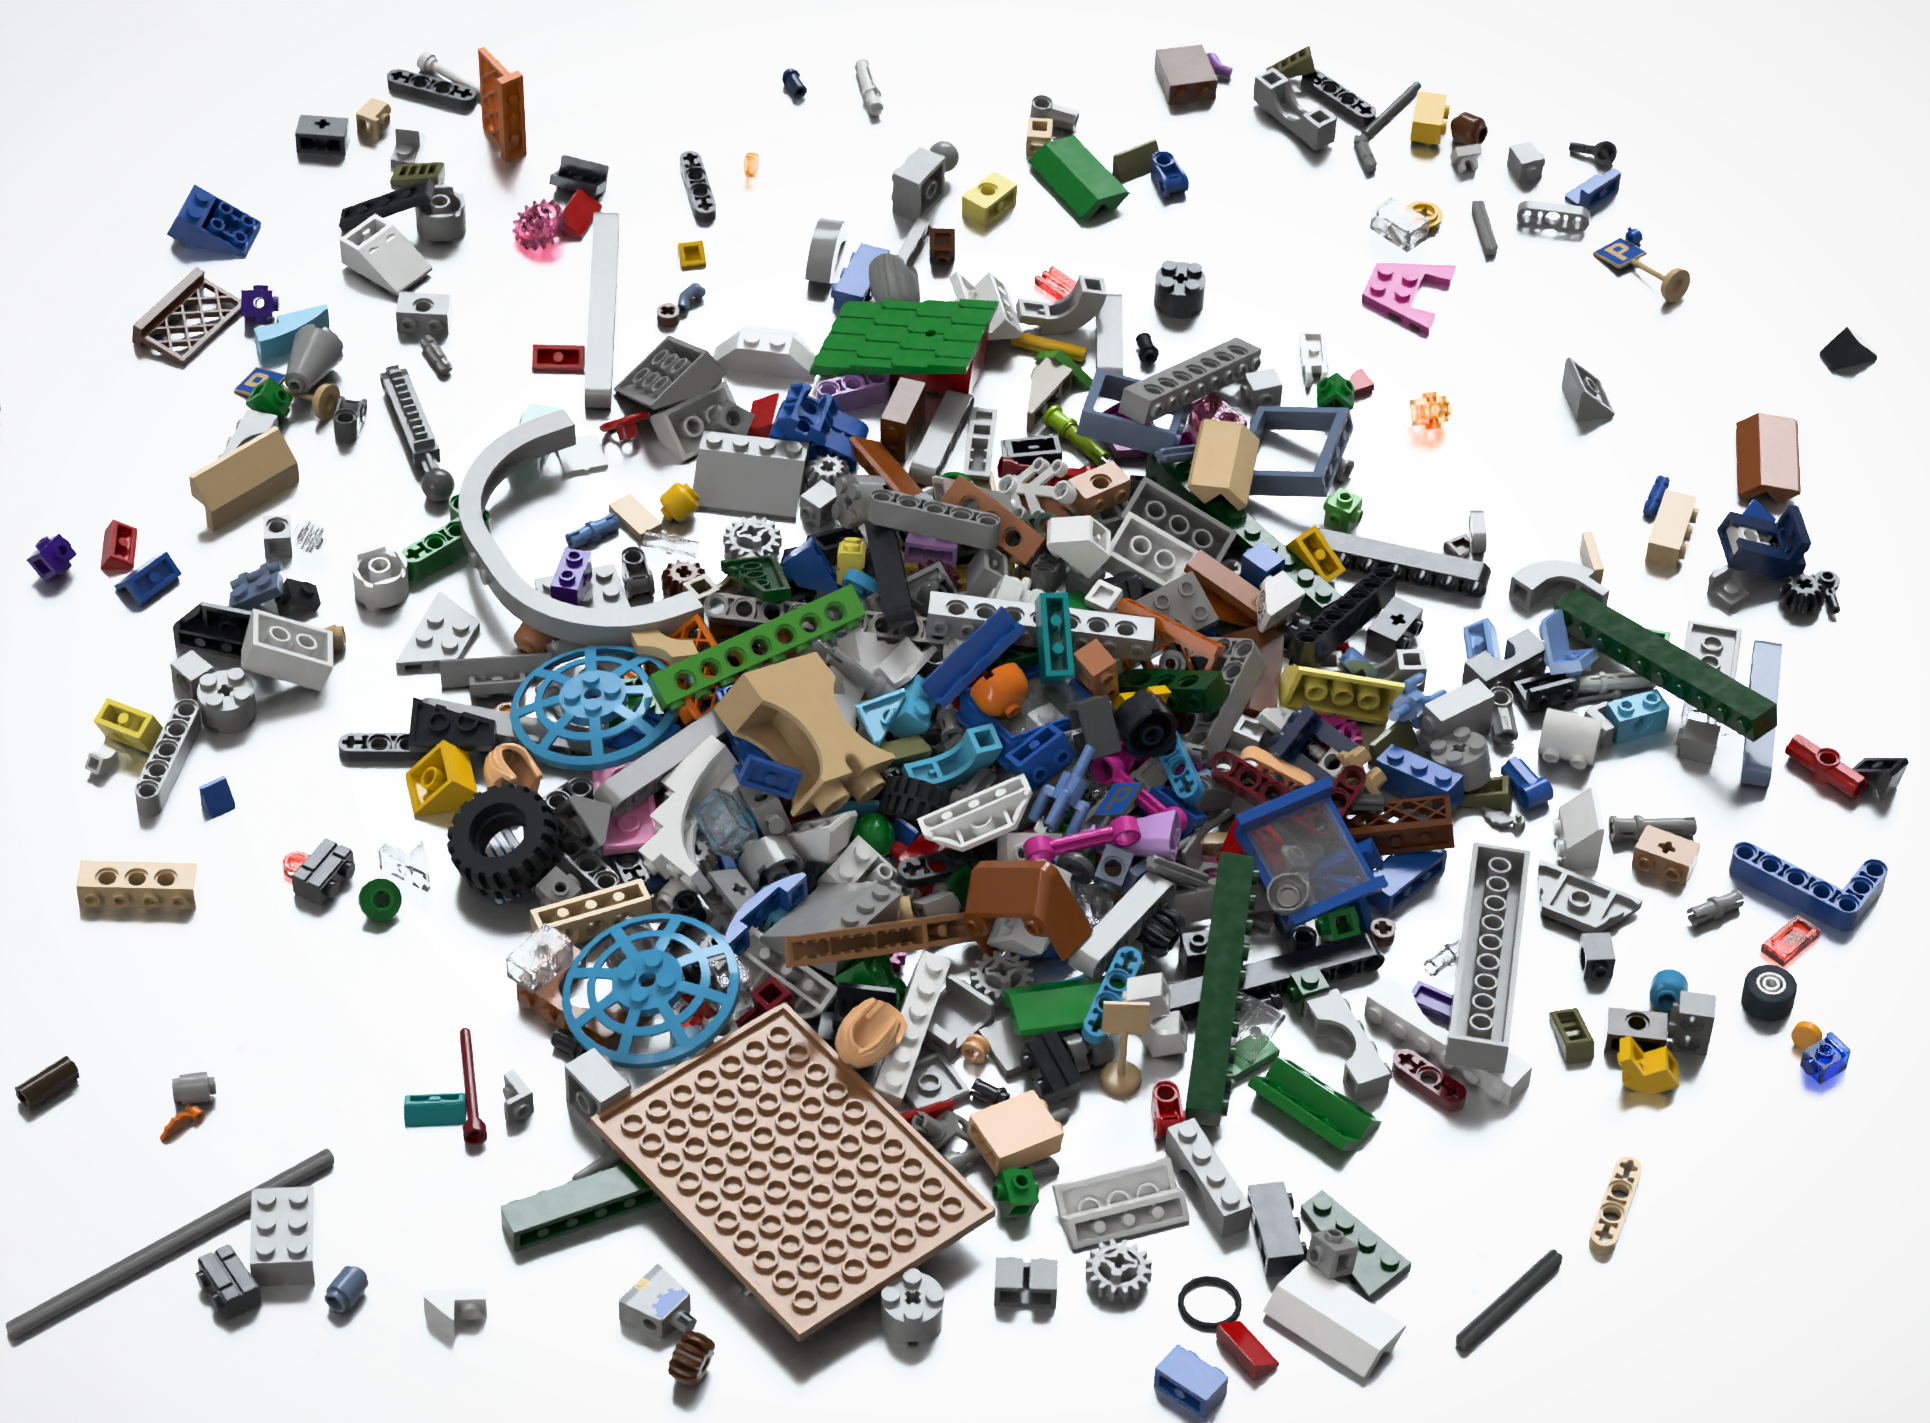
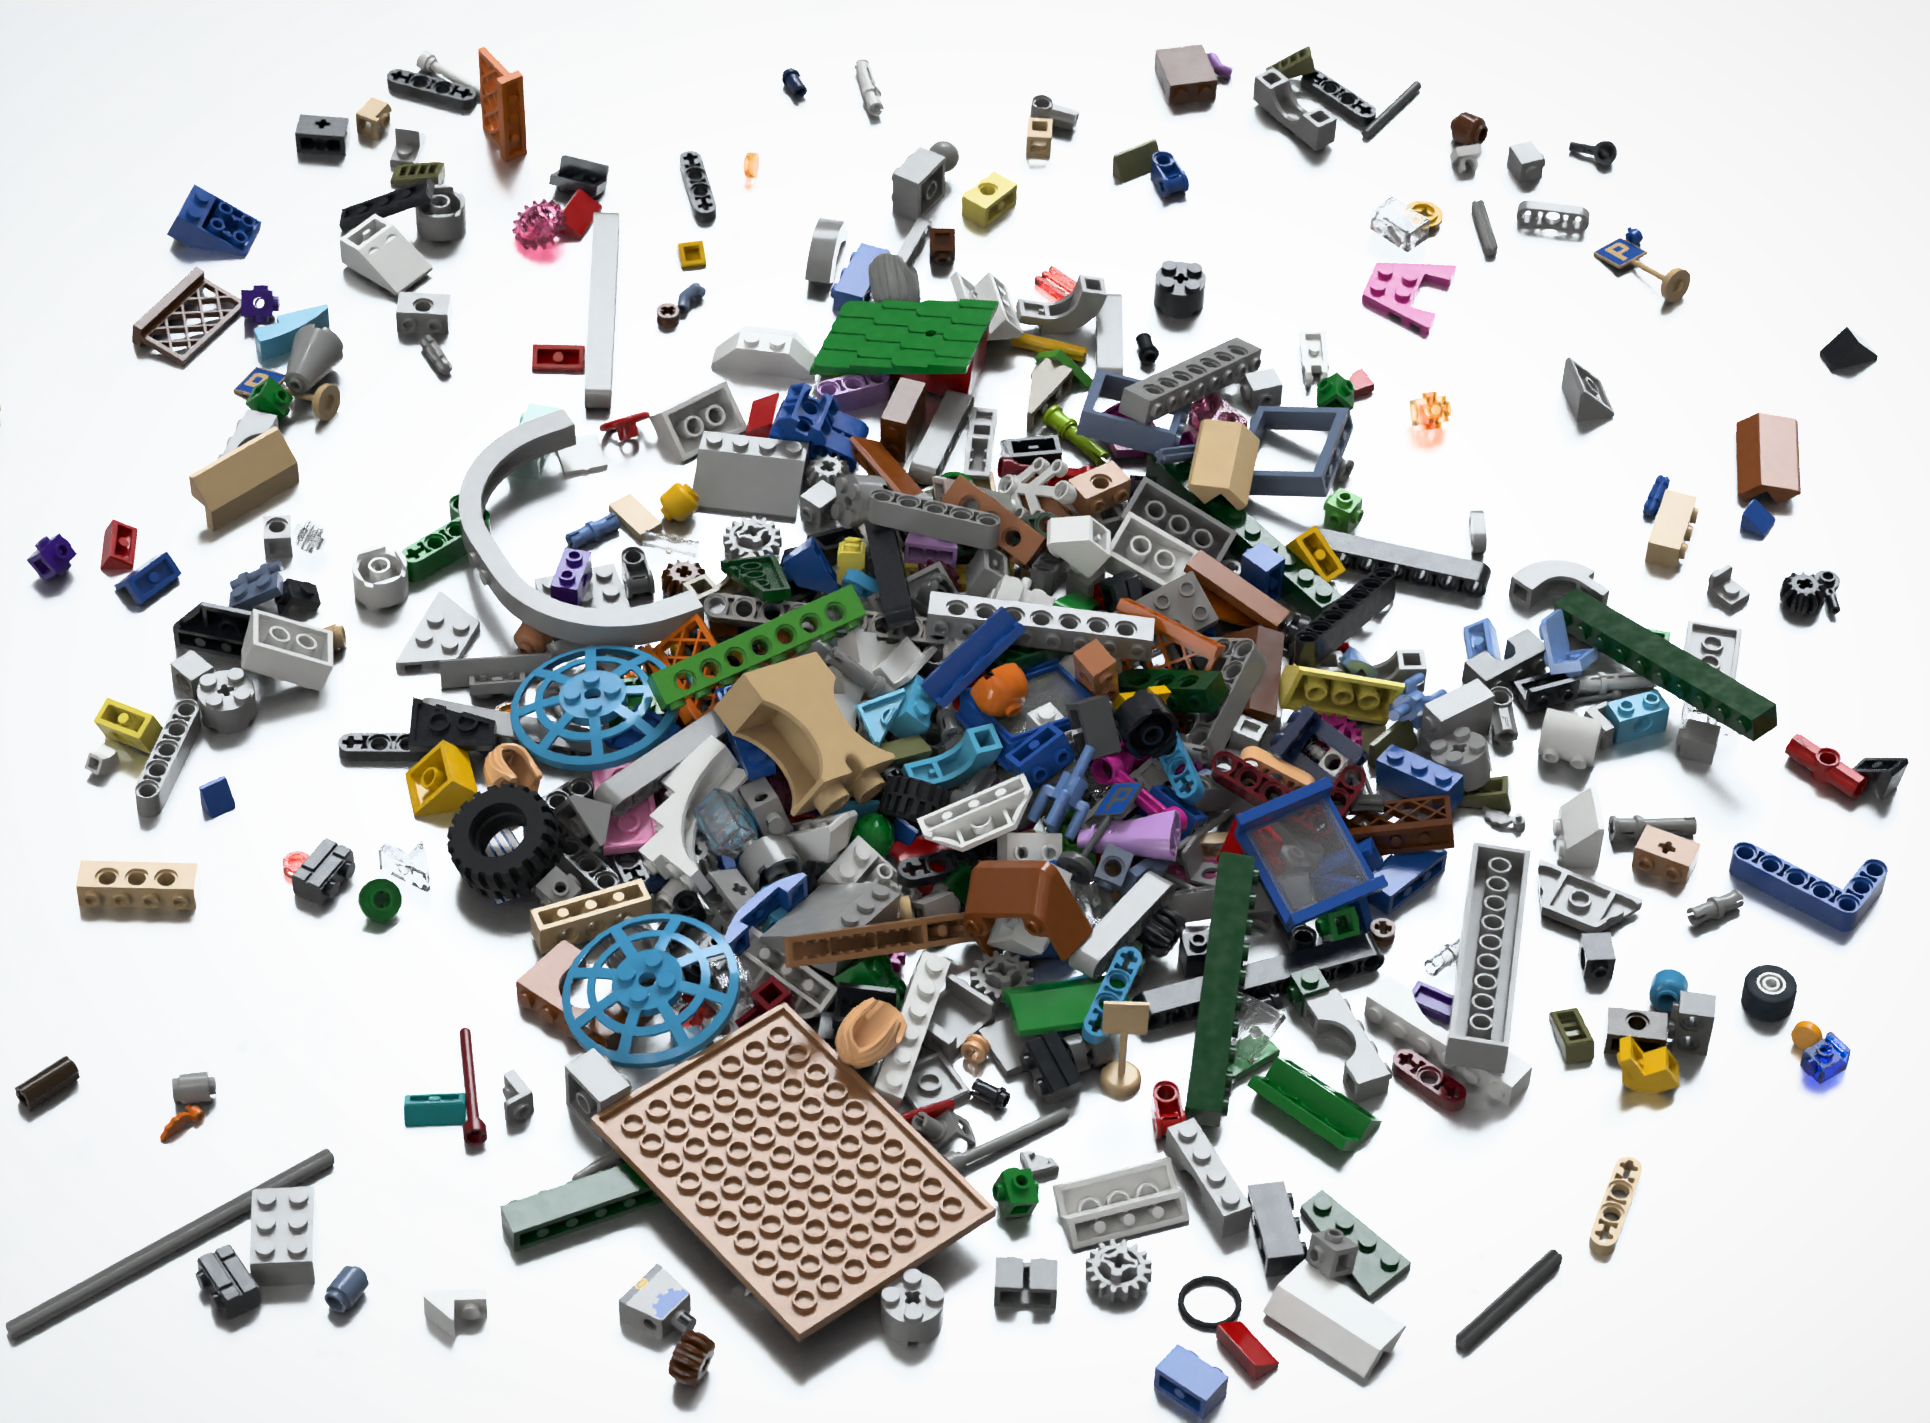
dark grey piece [333,396,368,444] -> none
dark grey gear [380,364,455,501] -> none
clear brick [506,923,574,994] -> none
black pin [551,1028,587,1059] -> none
light grey slope [613,335,727,410] -> none
tan tile [631,629,698,666] -> none
light grey brick [708,400,755,435] -> none
blue panel [733,754,803,800] -> none
light nougat brick [967,1090,1064,1177] -> none
dark pink piece [1023,815,1141,863] -> none
green slope [1028,135,1130,222] -> none
teal brick [1034,592,1074,684] -> none
white tile [1084,579,1123,613] -> none
white arch [1123,972,1188,1058] -> none
light grey axle [1145,855,1209,888] -> none
dark grey plate [1159,650,1187,670] -> none
white tile [1255,707,1293,735] -> none
white slope [1256,571,1306,633] -> none
light grey hair [1266,873,1311,916] -> none
tan hips [1336,746,1387,794] -> none
light grey axle [1353,134,1378,173] -> none
brick [1365,596,1424,658] -> none
brick [1410,91,1451,145] -> none
tile [1443,533,1470,559] -> none
blue piece [1500,756,1554,810] -> none
blue panel [1564,168,1622,211] -> none
tile [1579,531,1604,584] -> none
dark blue brick [1717,504,1812,581] -> none
beam [1740,640,1783,787] -> none
clear red tile [1760,914,1820,967] -> none

